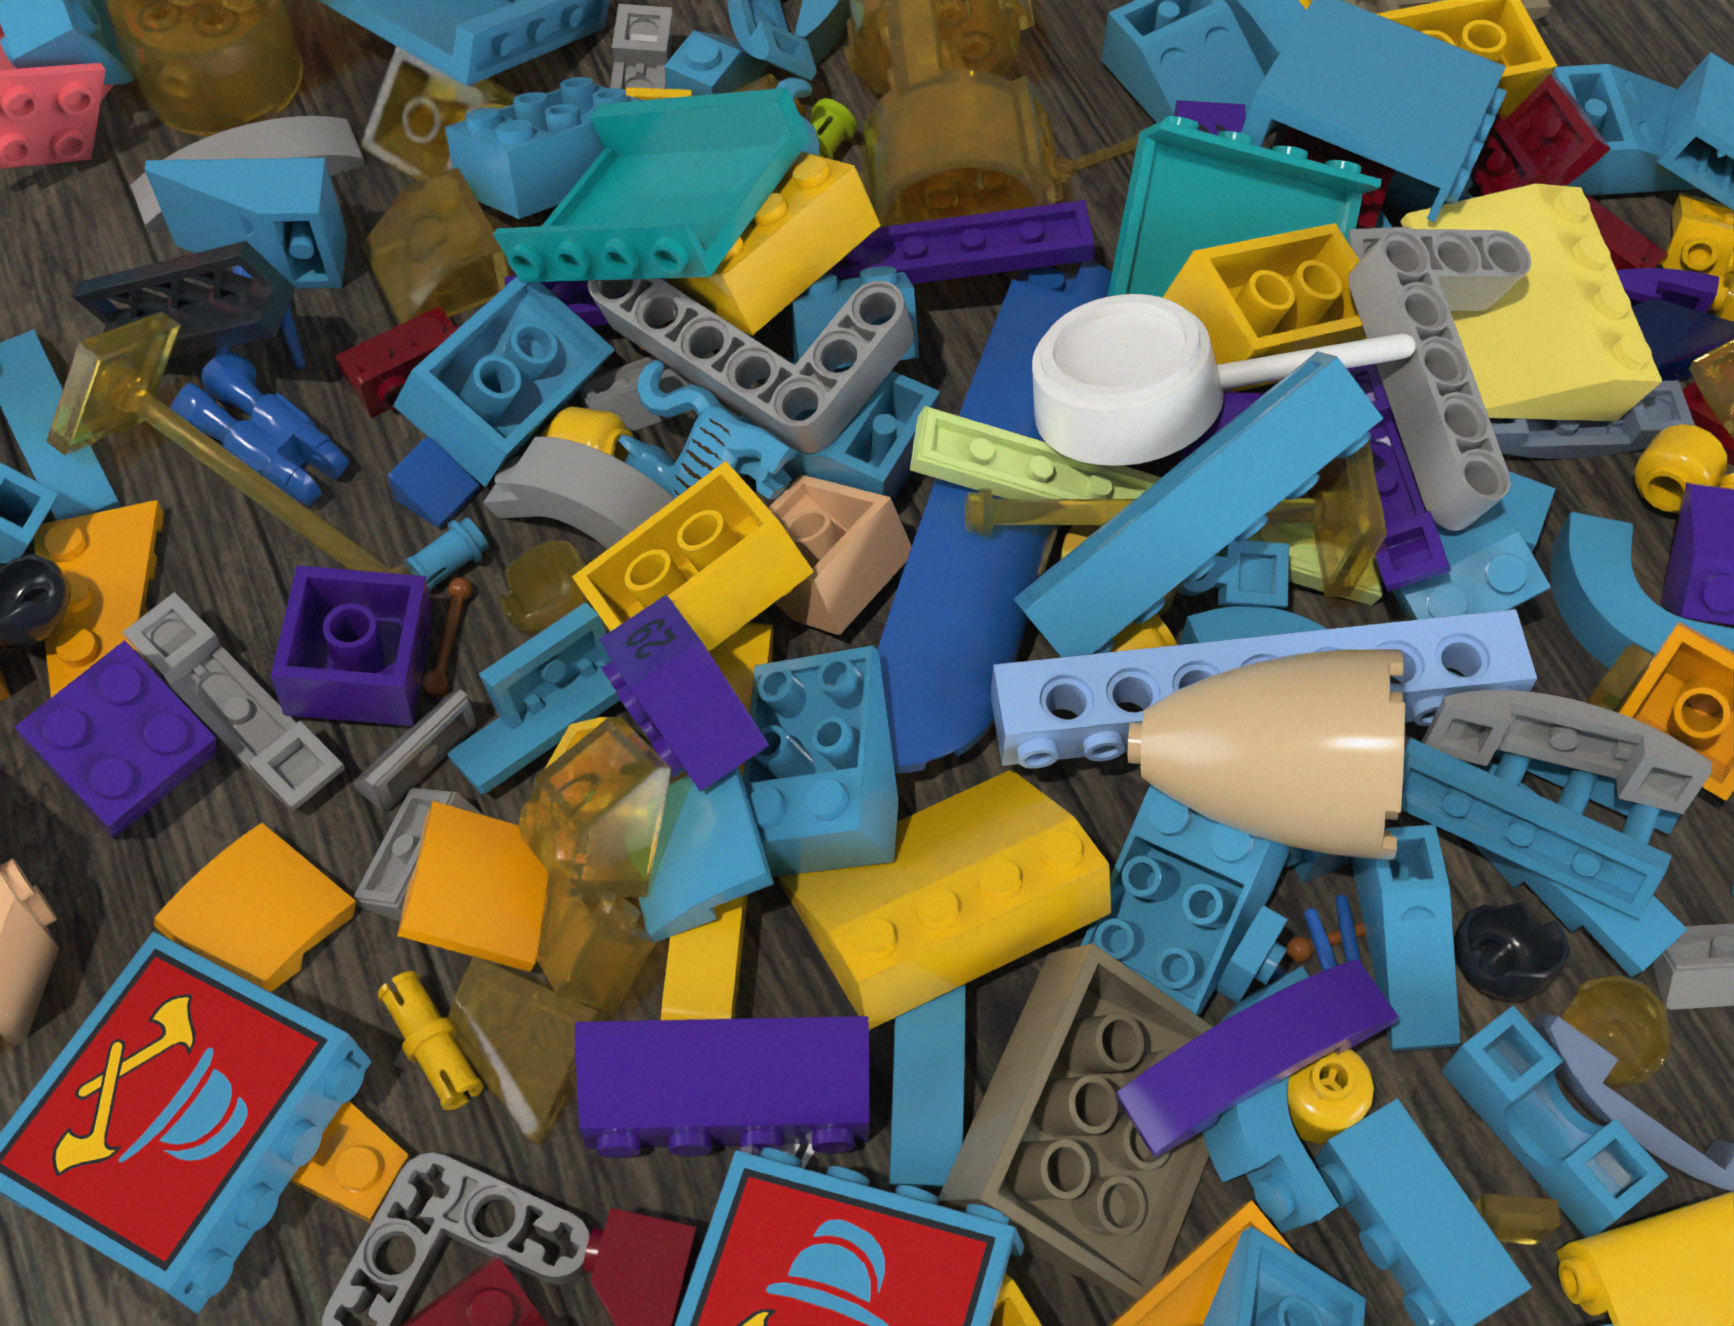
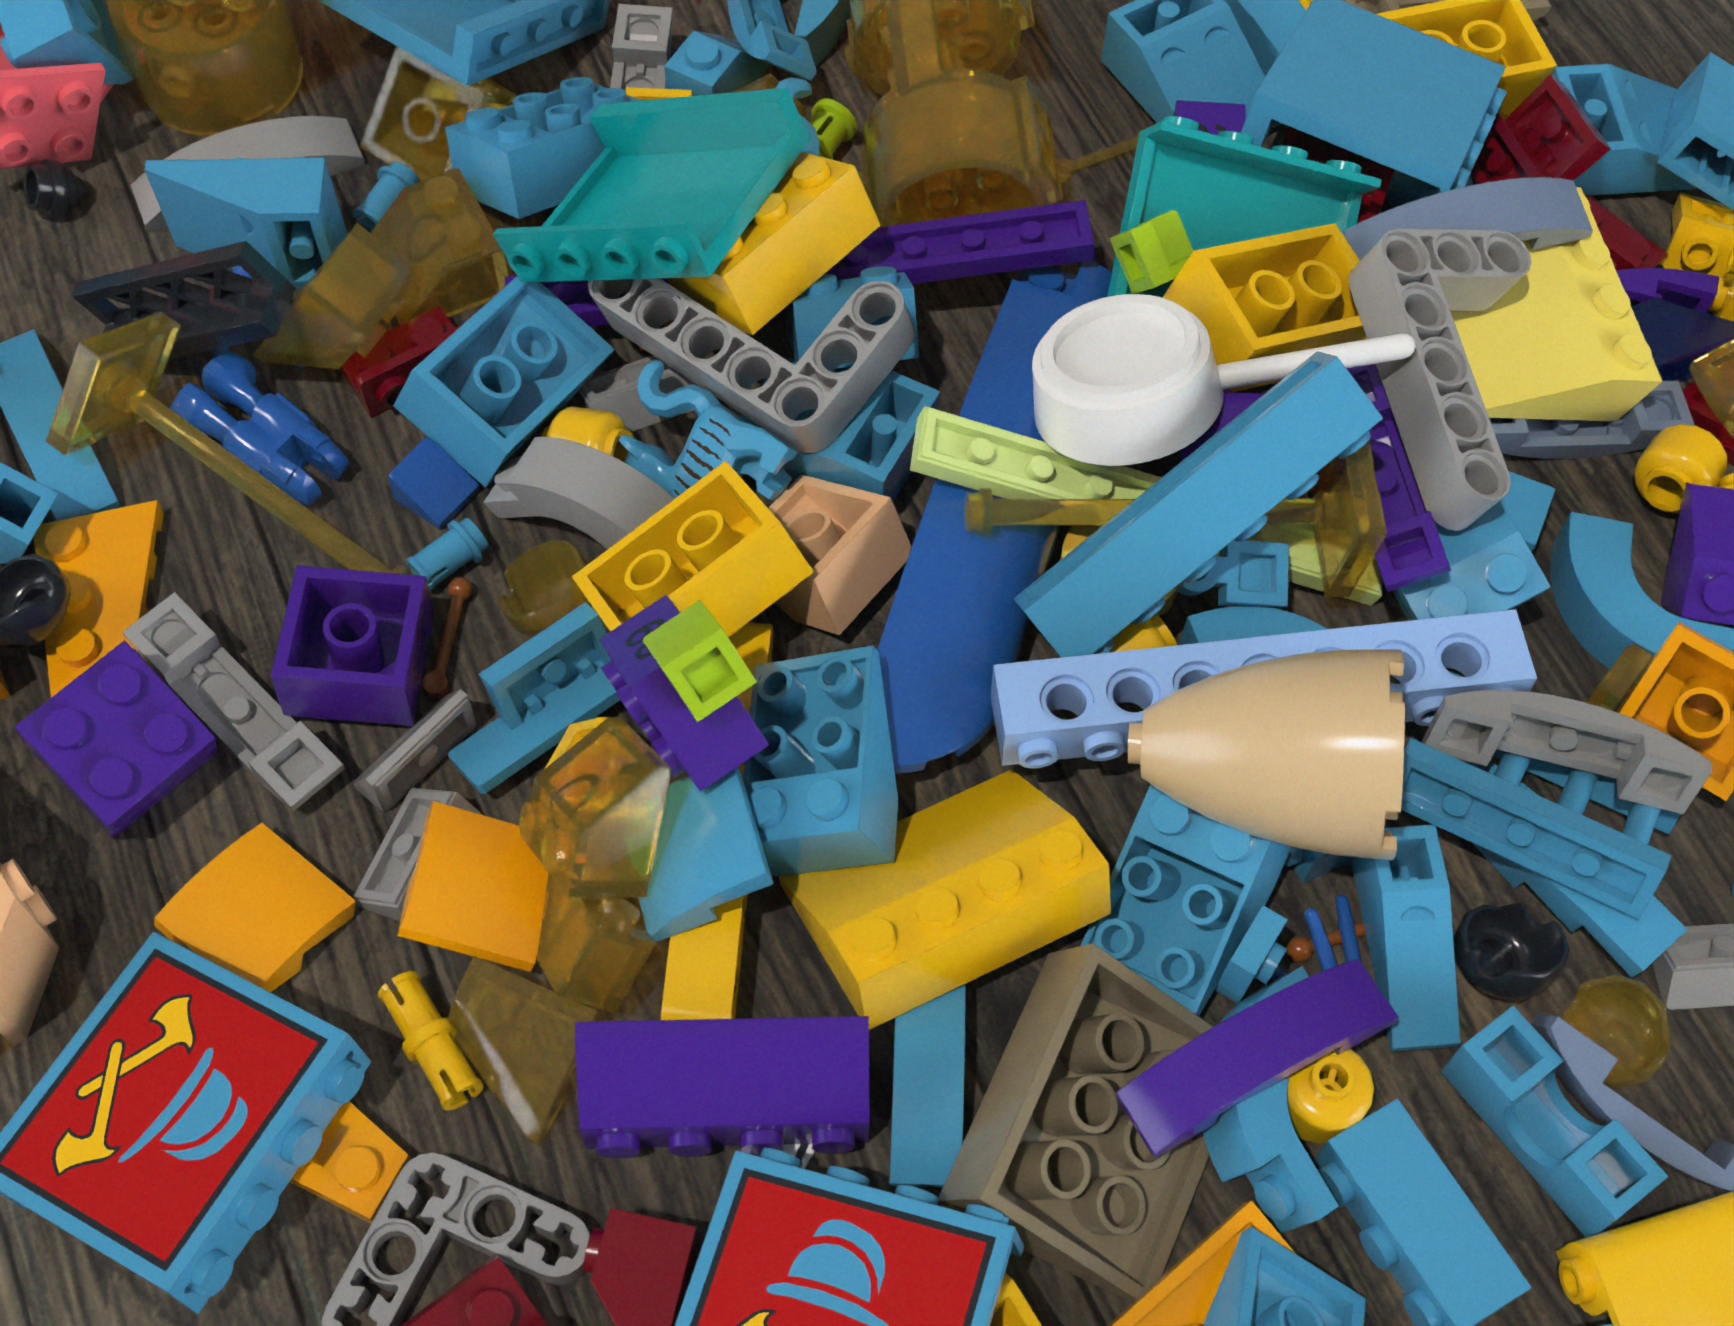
clear yellow tile [1473,1194,1560,1245] -> none
none -> black plate [24,159,89,217]
none -> clear yellow slope [253,223,415,369]
none -> dark azure pin [353,161,420,236]
none -> lime panel [643,600,757,722]
none -> lime panel [1109,210,1194,294]
none -> sand blue slope [1343,177,1593,260]

